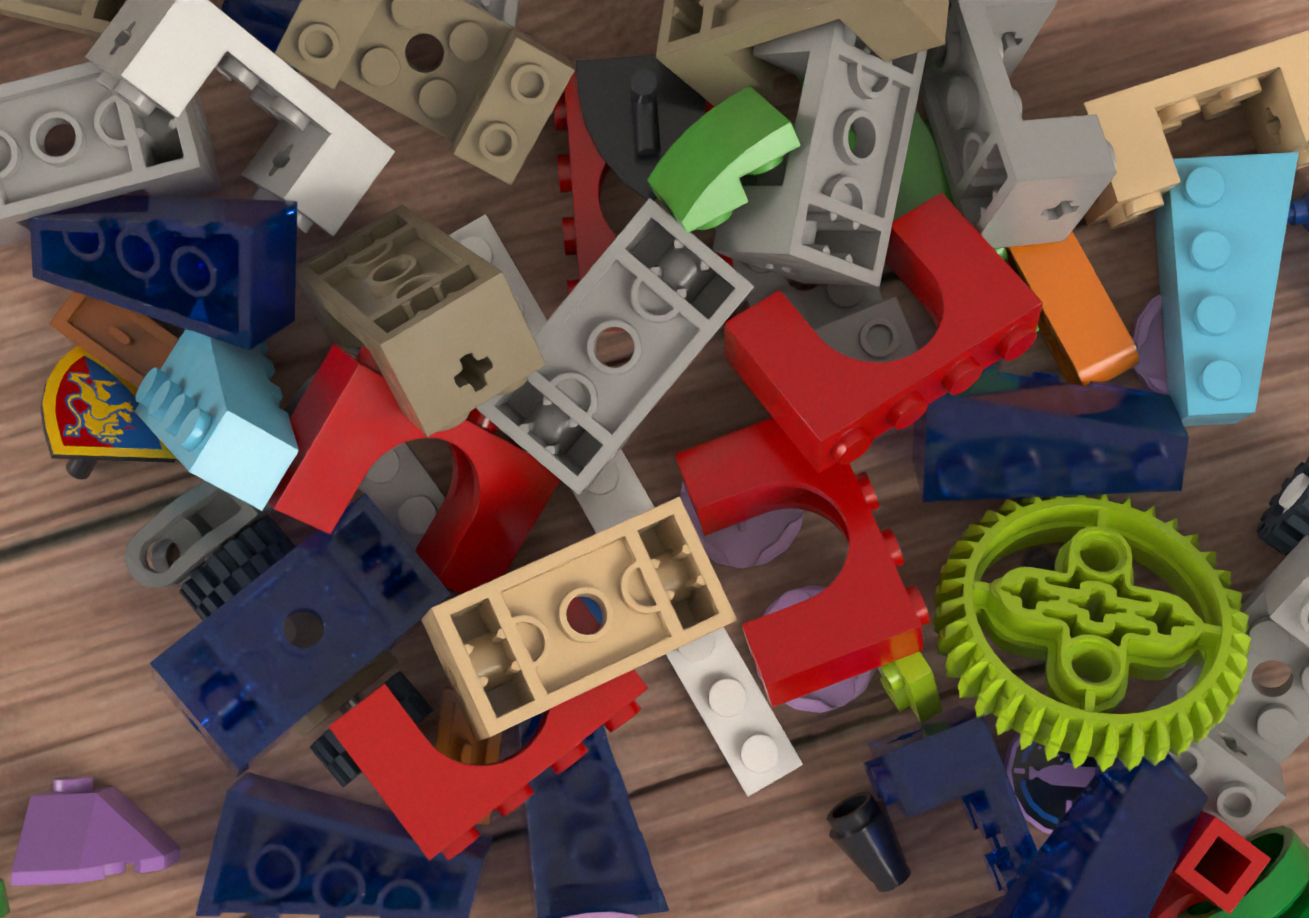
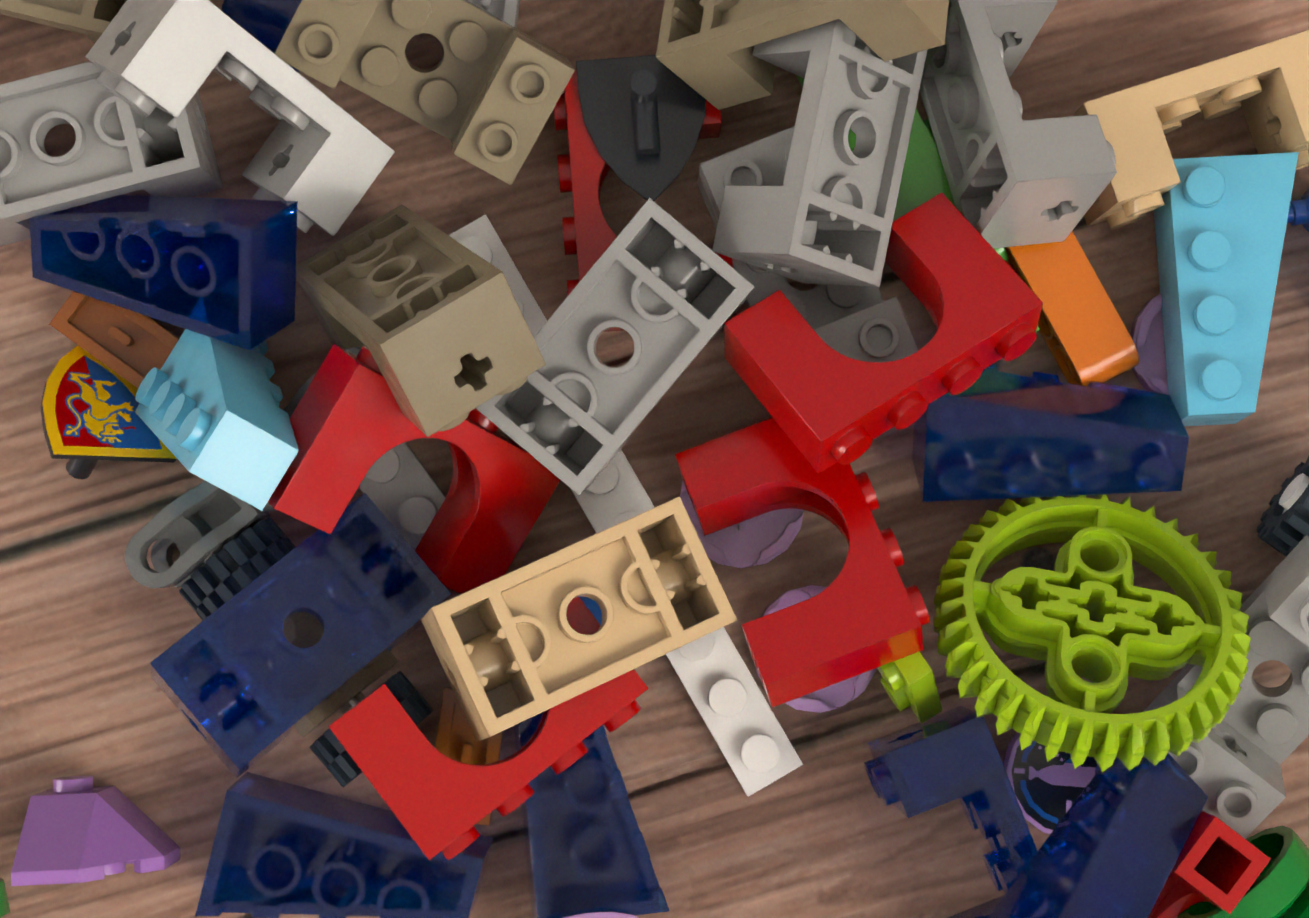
bright green slope [647,86,801,233] -> none
black cone [827,791,911,892] -> none

